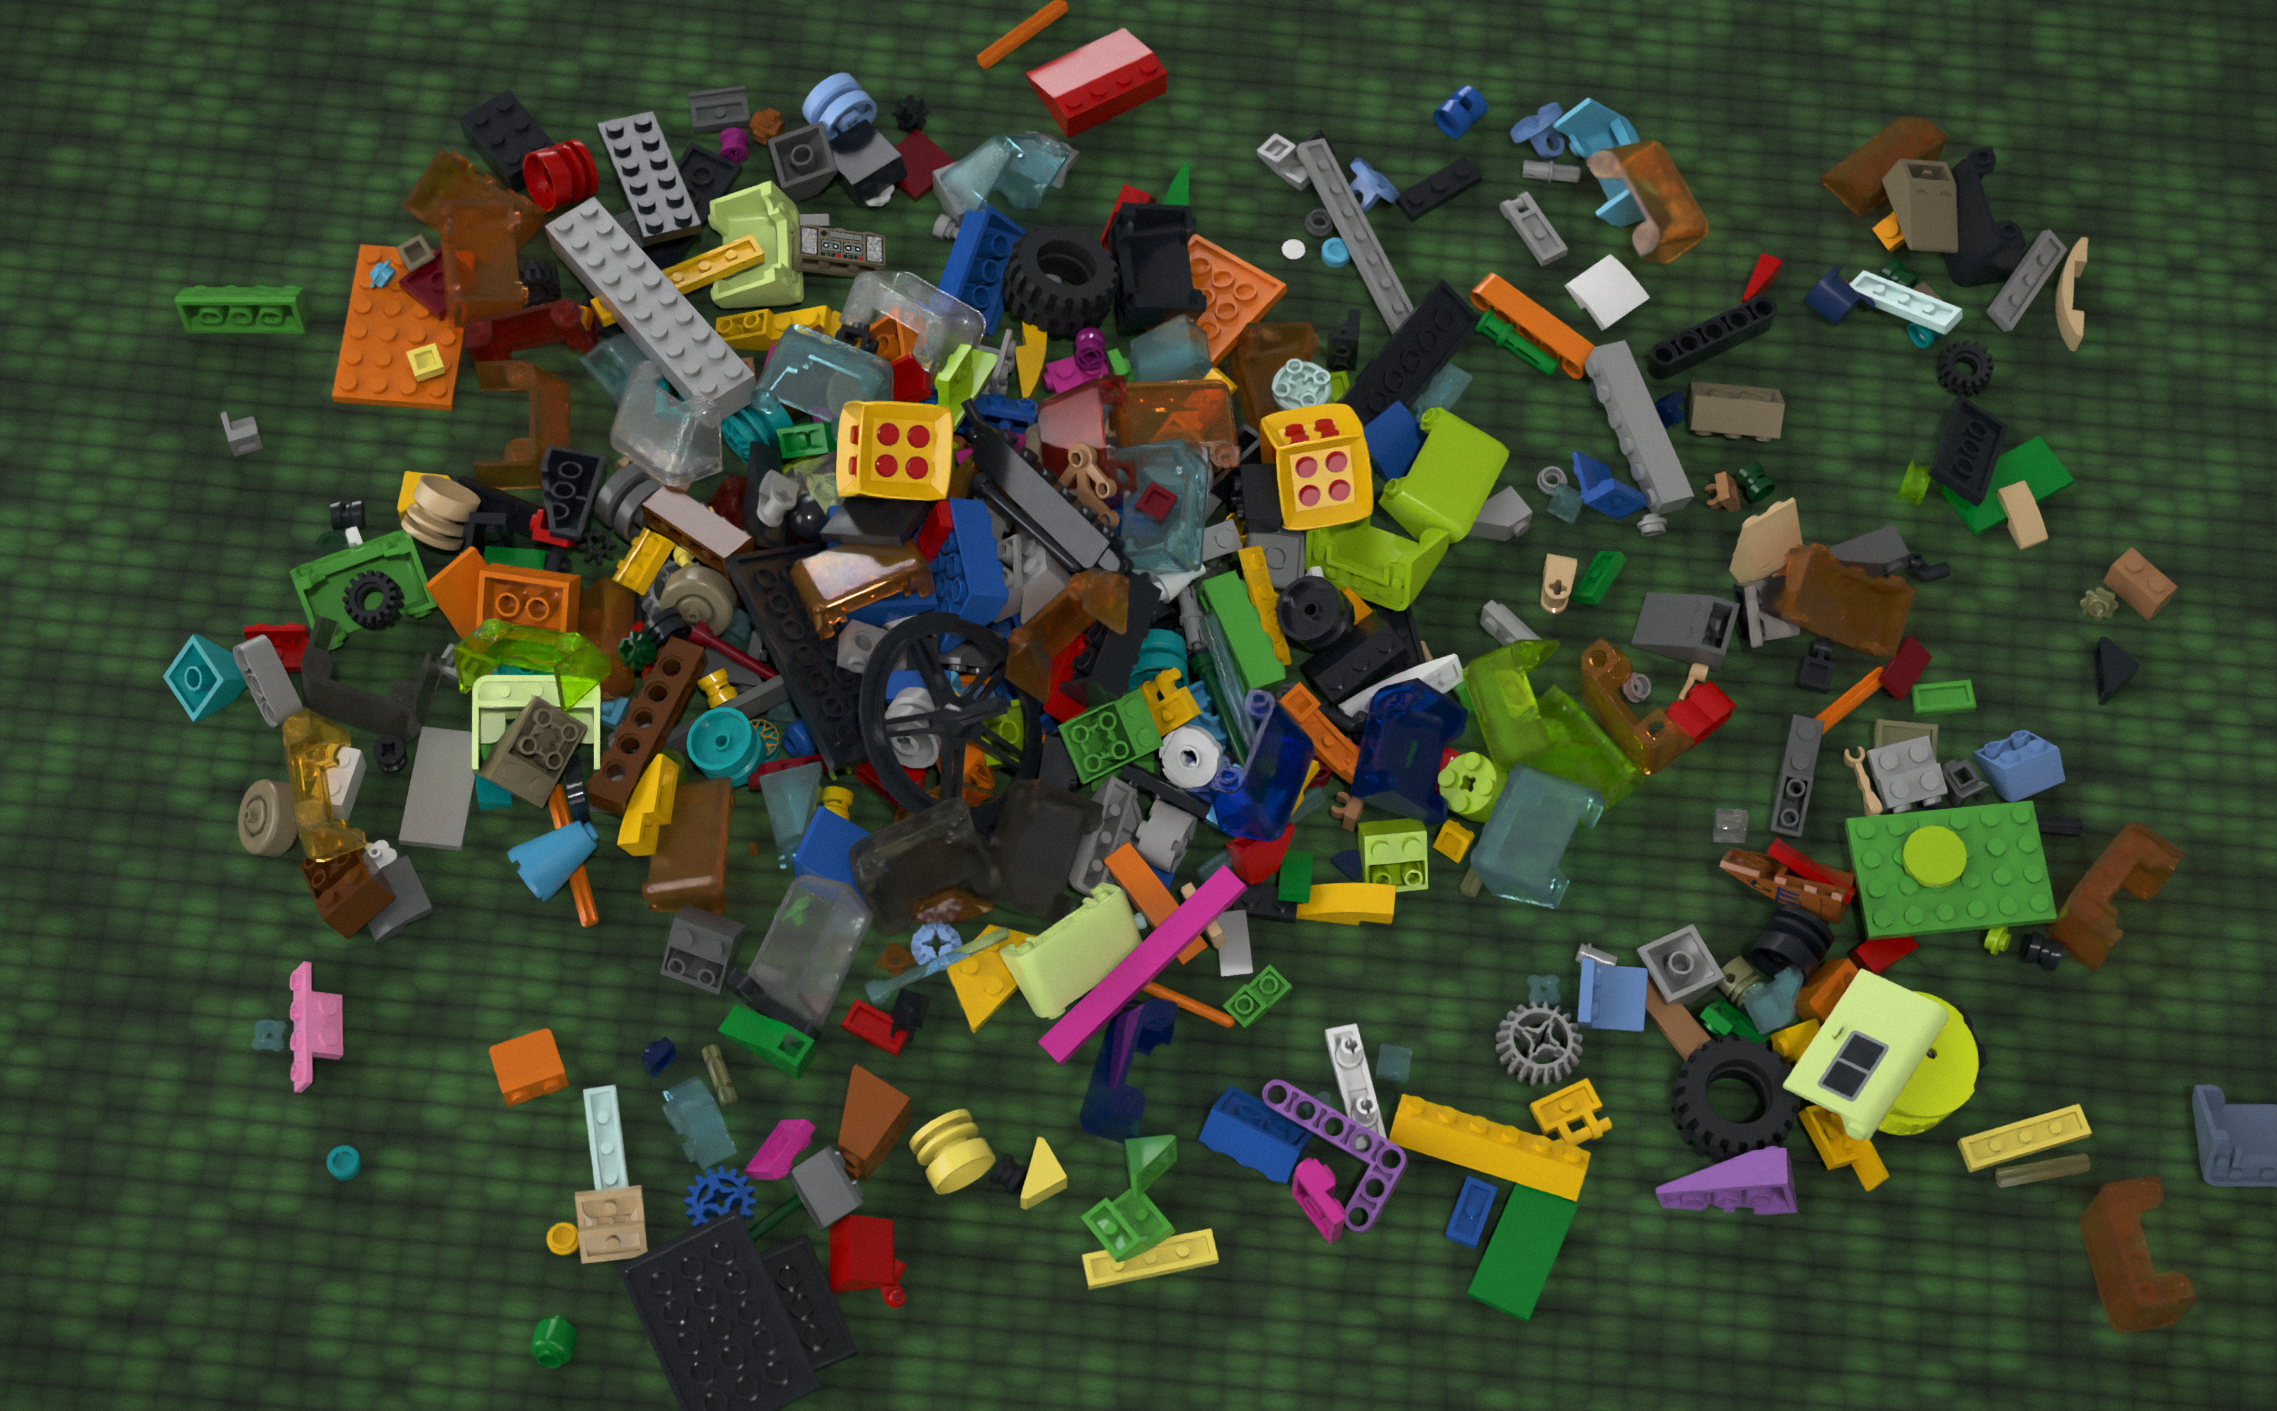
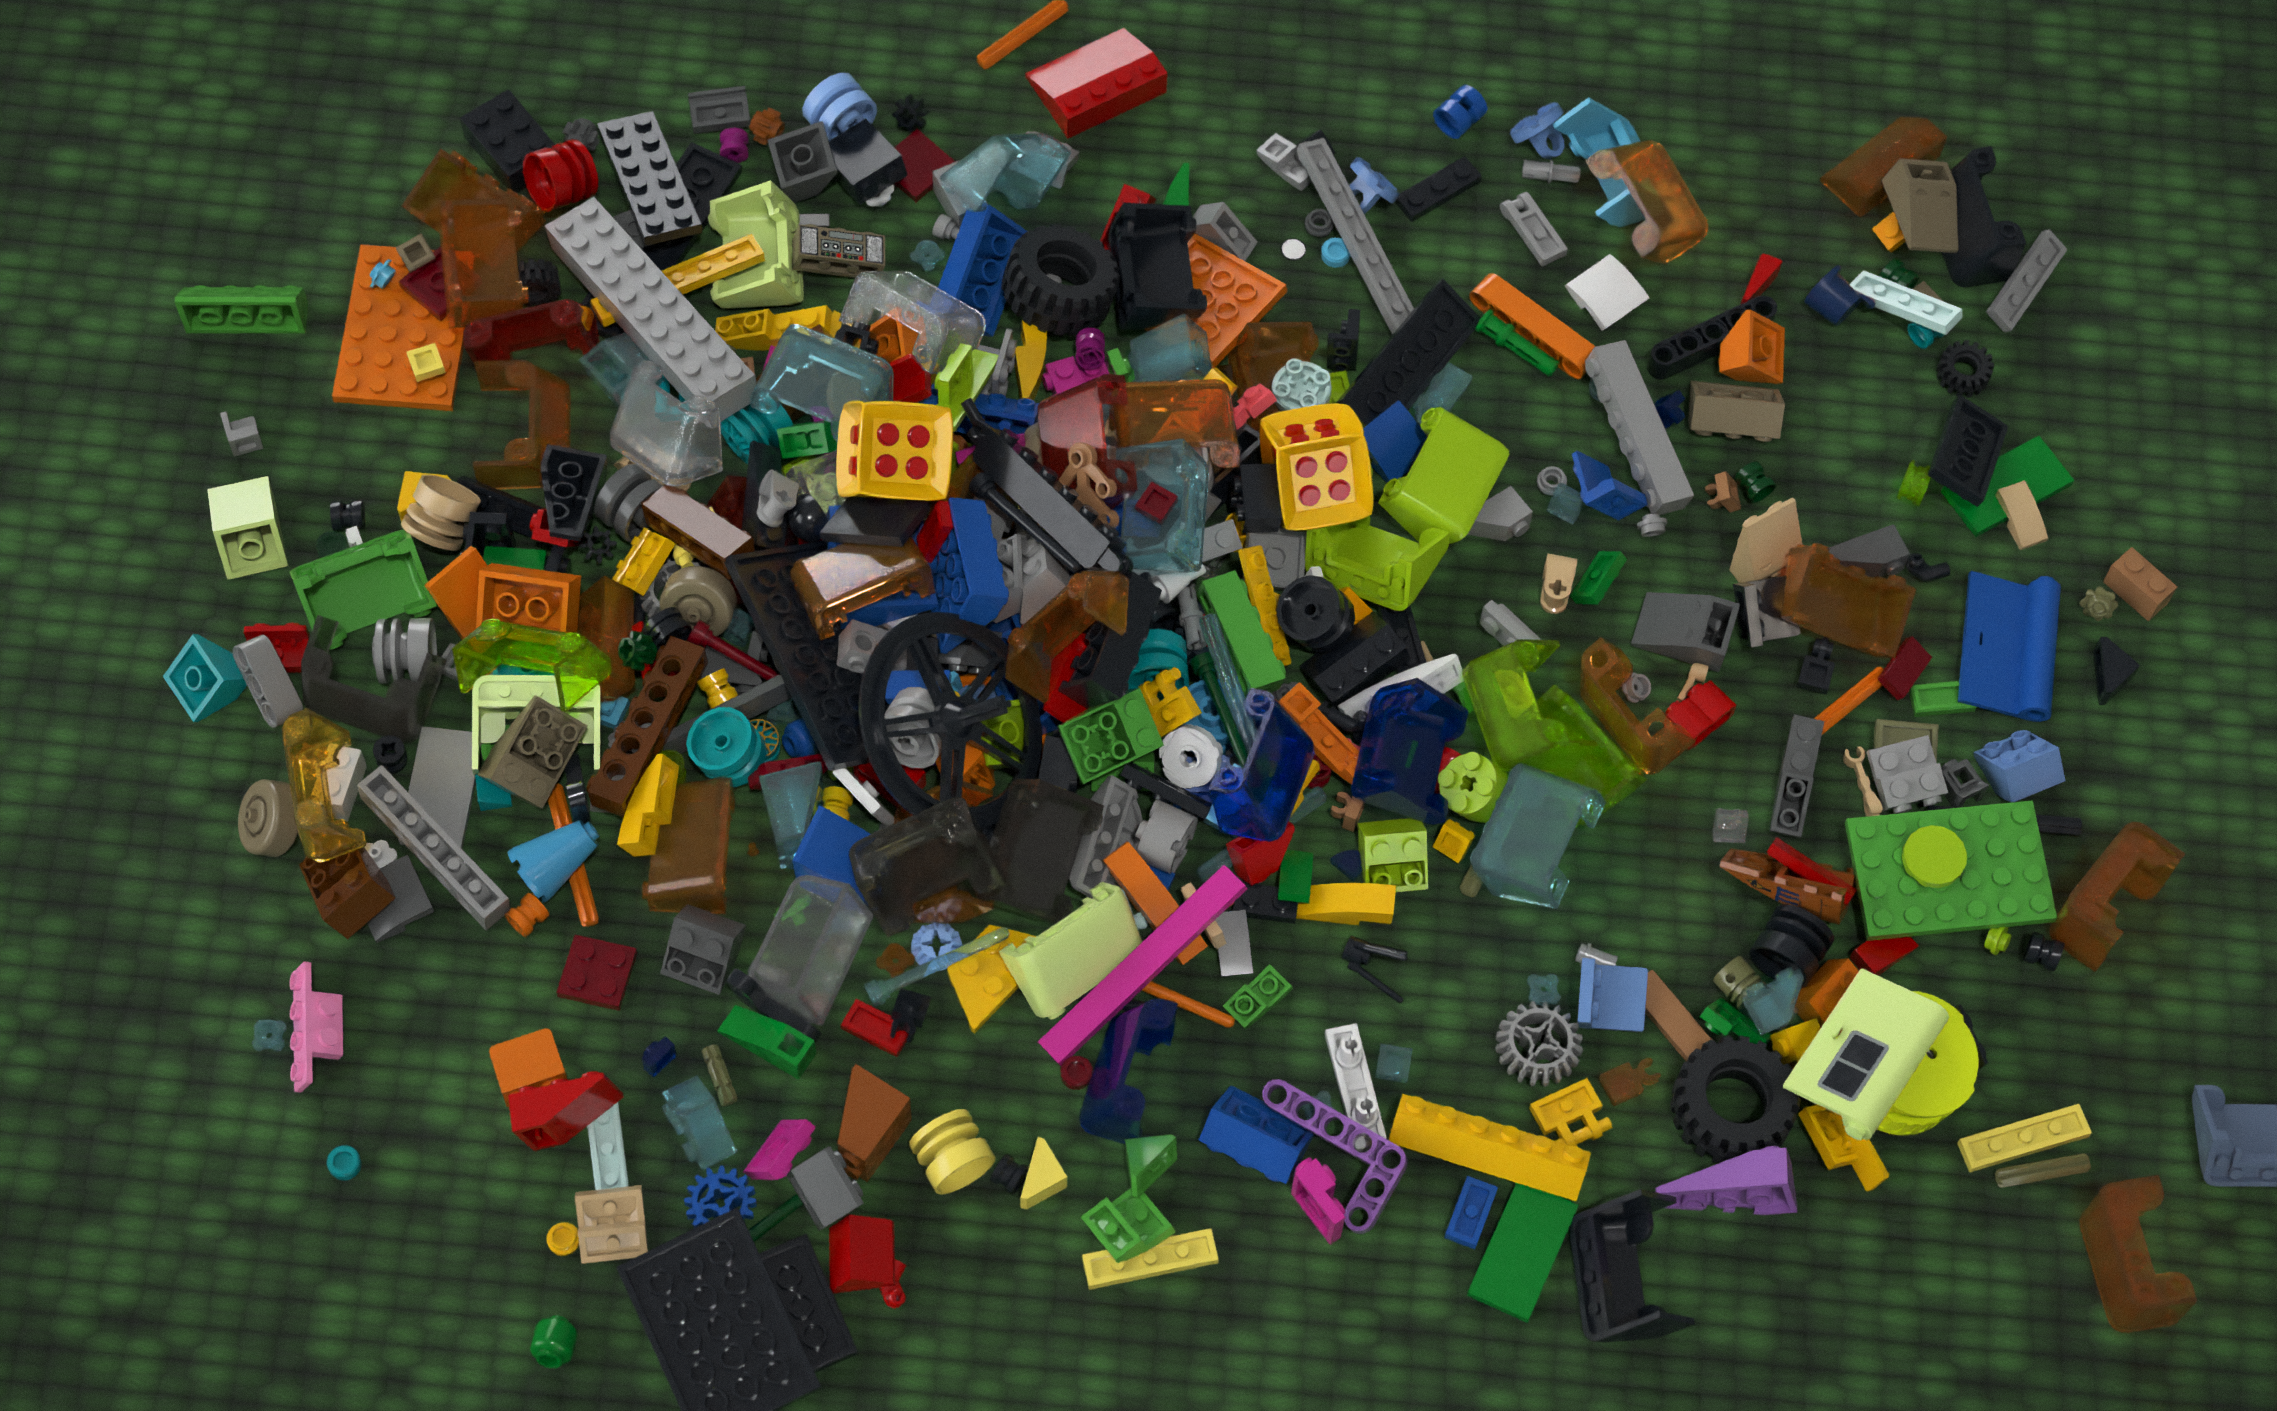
black tyre [343,570,404,630] -> none
light grey slope [1637,924,1725,1005] -> none
tan slope [2055,237,2088,351] -> none
none -> yellowish green slope [207,476,288,580]
none -> light grey brick [357,765,510,930]
none -> light grey wheel [372,618,437,684]
none -> orange wheel [504,893,550,938]
none -> red slope [508,1071,623,1151]
none -> dark red plate [556,935,637,1011]
none -> dark grey gear [562,118,600,151]
none -> white plate [833,768,897,826]
none -> clear light blue plate [910,240,945,271]
none -> dark red tile [1060,1056,1093,1090]
none -> light grey slope [1193,202,1257,261]
none -> coral plate [1223,383,1277,430]
none -> black plant [1342,935,1408,1003]
none -> black windscreen [1569,1189,1695,1343]
none -> clear orange plate [1599,1058,1661,1106]
none -> orange slope [1718,309,1785,384]
none -> blue door [1958,571,2061,722]

